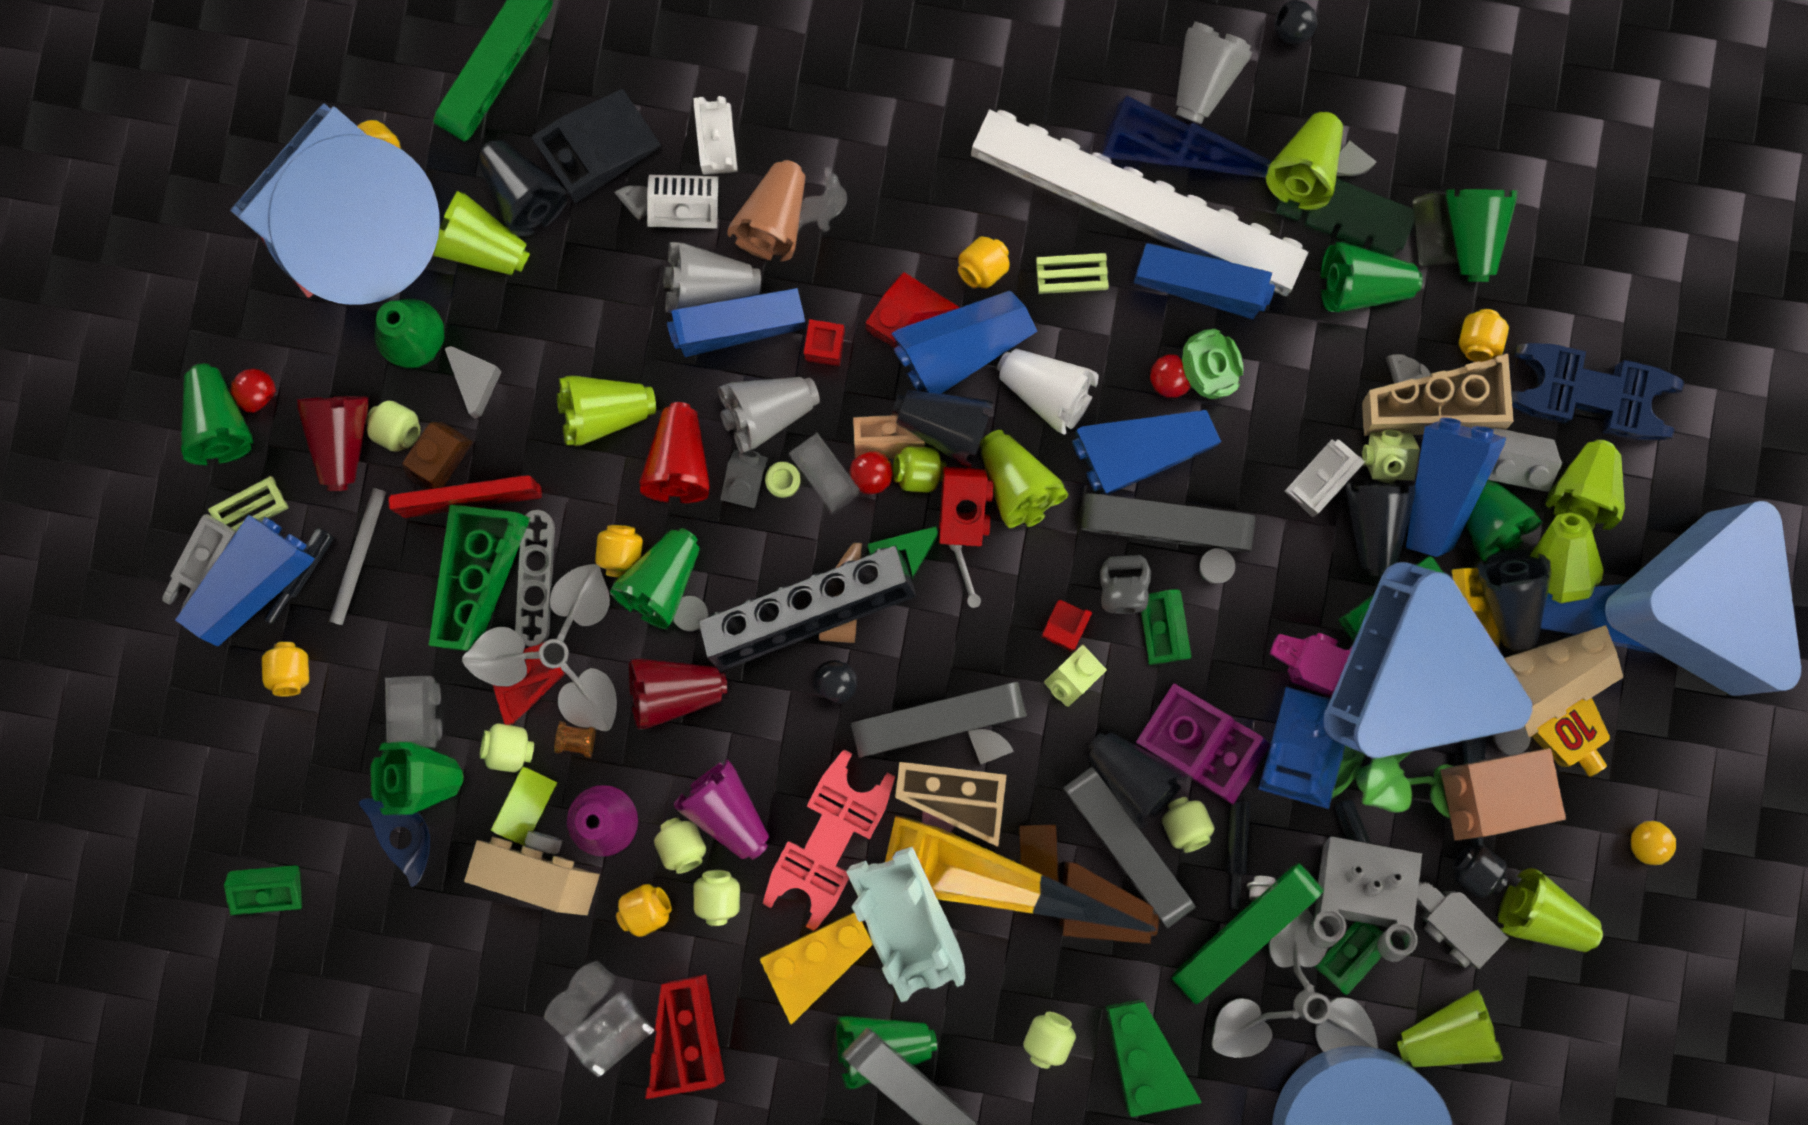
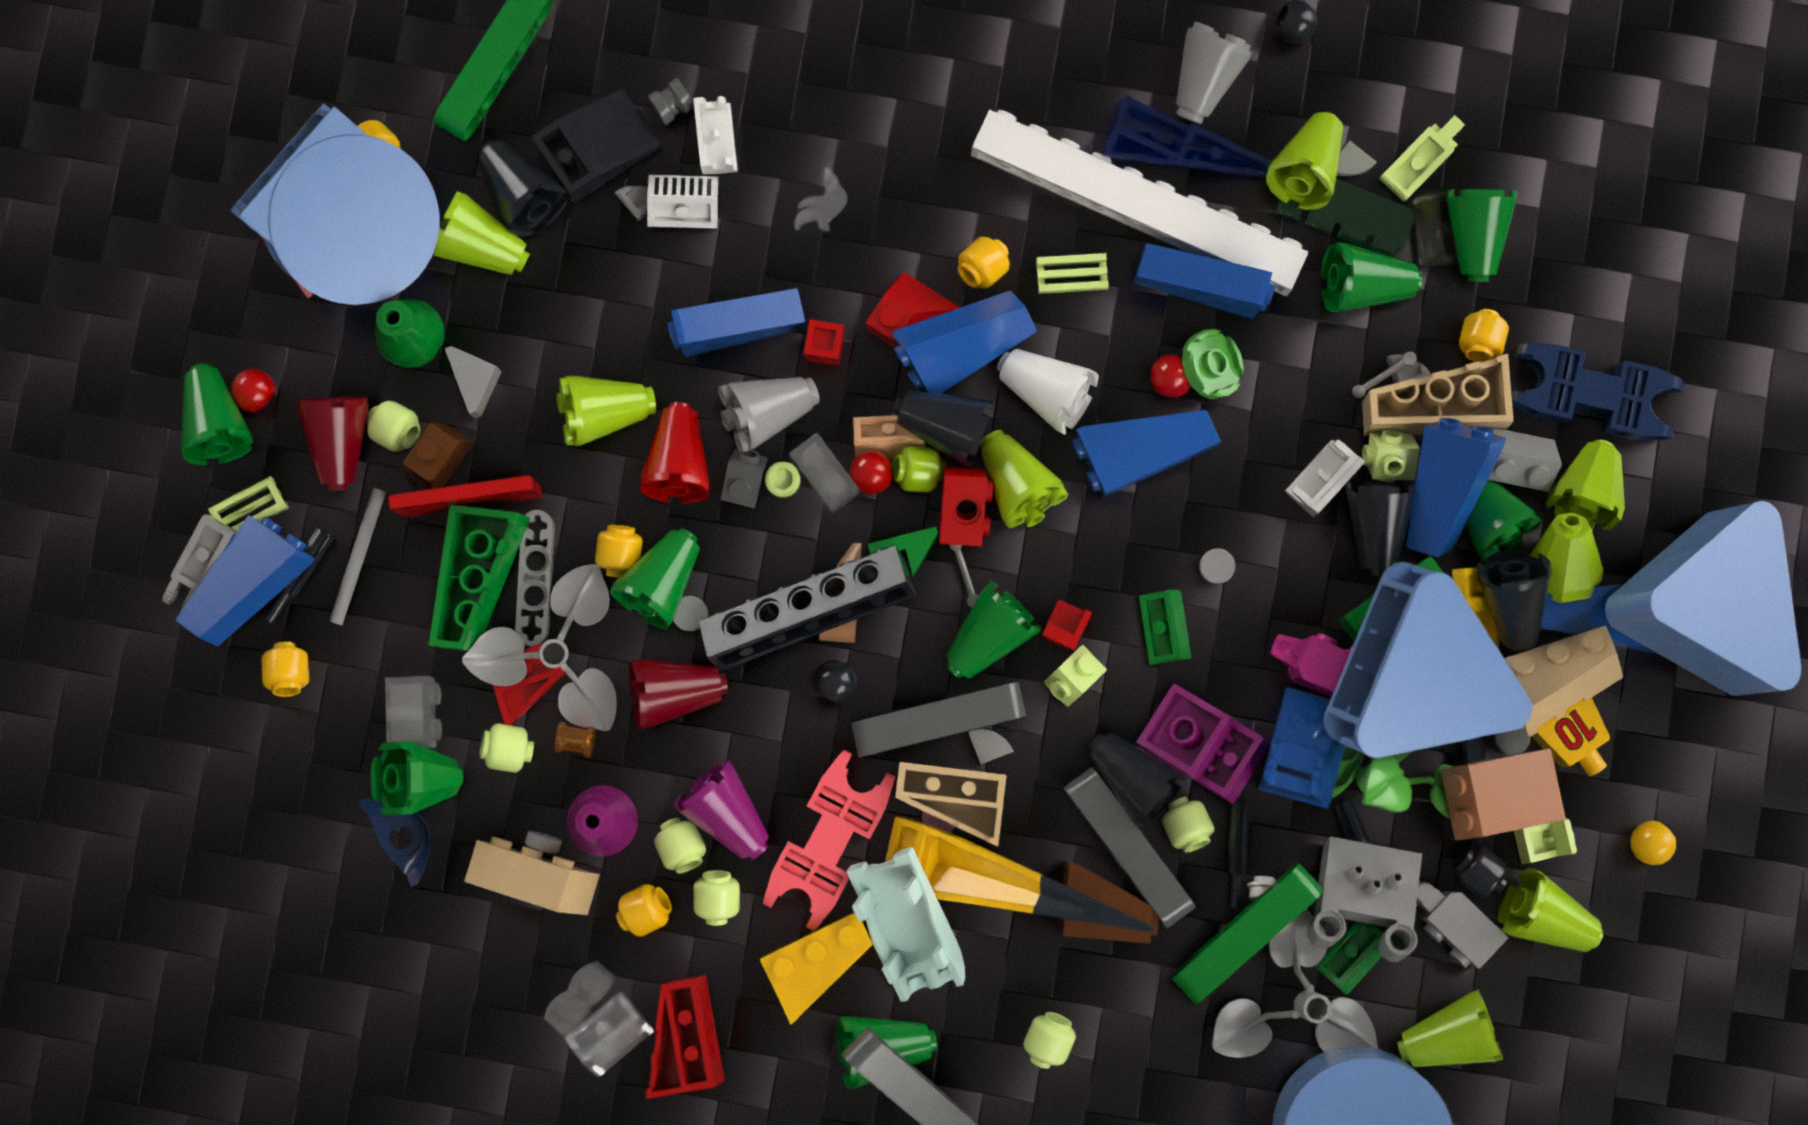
green slope [224,865,302,915] -> none
lime slope [491,767,558,846] -> none
light grey cone [663,242,761,313] -> none
nougat cone [727,160,806,261] -> none
reddish brown slope [1019,824,1059,882] -> none
dark grey beam [1081,494,1256,552] -> none
dark grey piece [1100,555,1151,614] -> none
green wedge [1106,999,1202,1117] -> none
none -> dark grey wheel [647,78,694,125]
none -> green cone [945,581,1041,679]
none -> light grey hinge [1352,352,1417,399]
none -> yellowish green hinge [1379,115,1465,202]
none -> yellowish green bracket [1514,818,1577,864]

